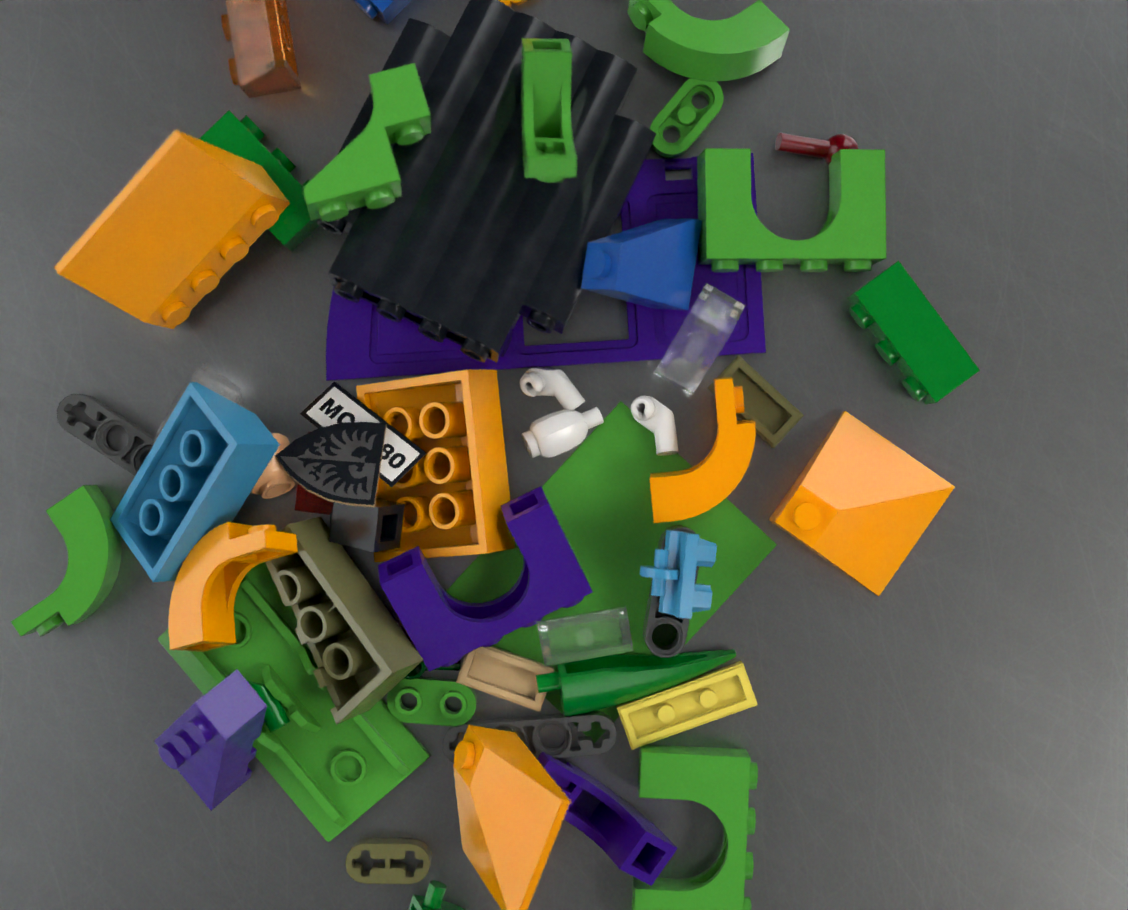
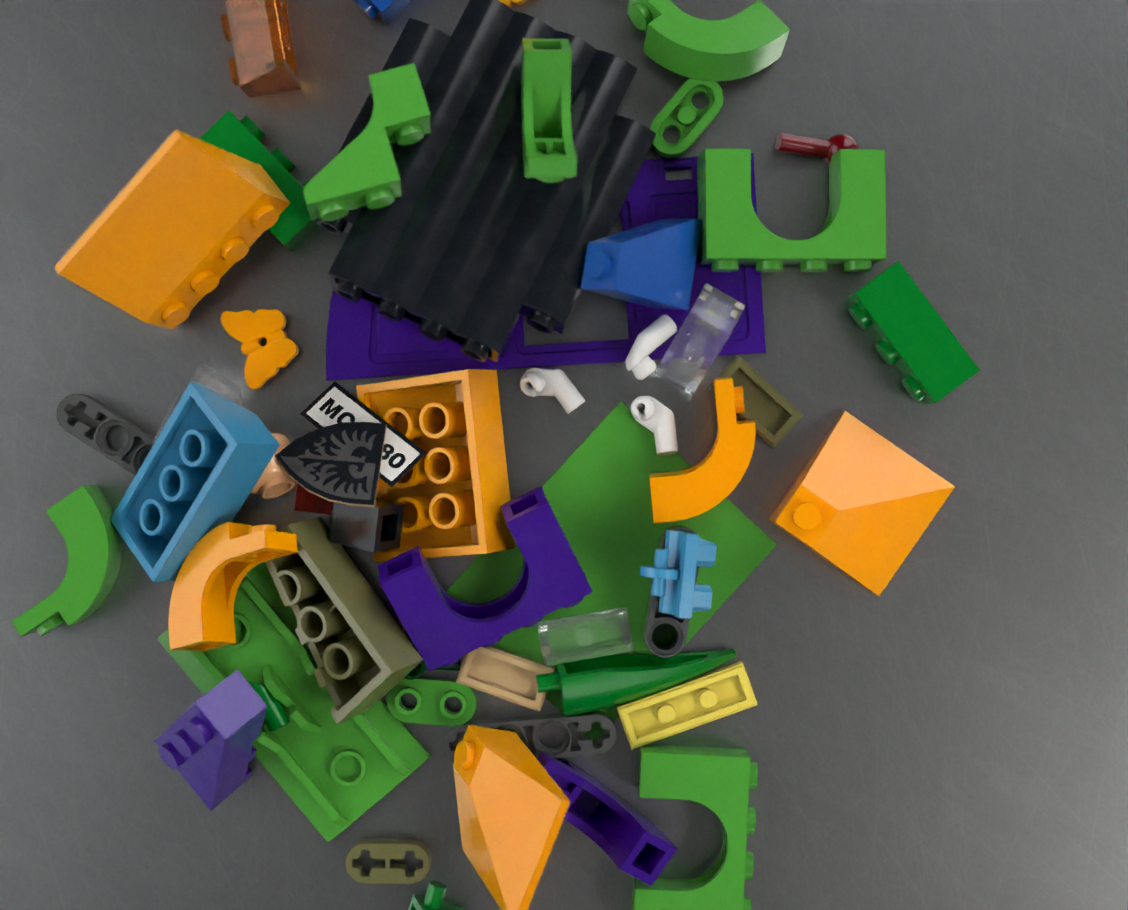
white plant [521,407,604,458] -> none
none -> light orange animal [221,309,299,390]
none -> white arm [625,314,677,380]

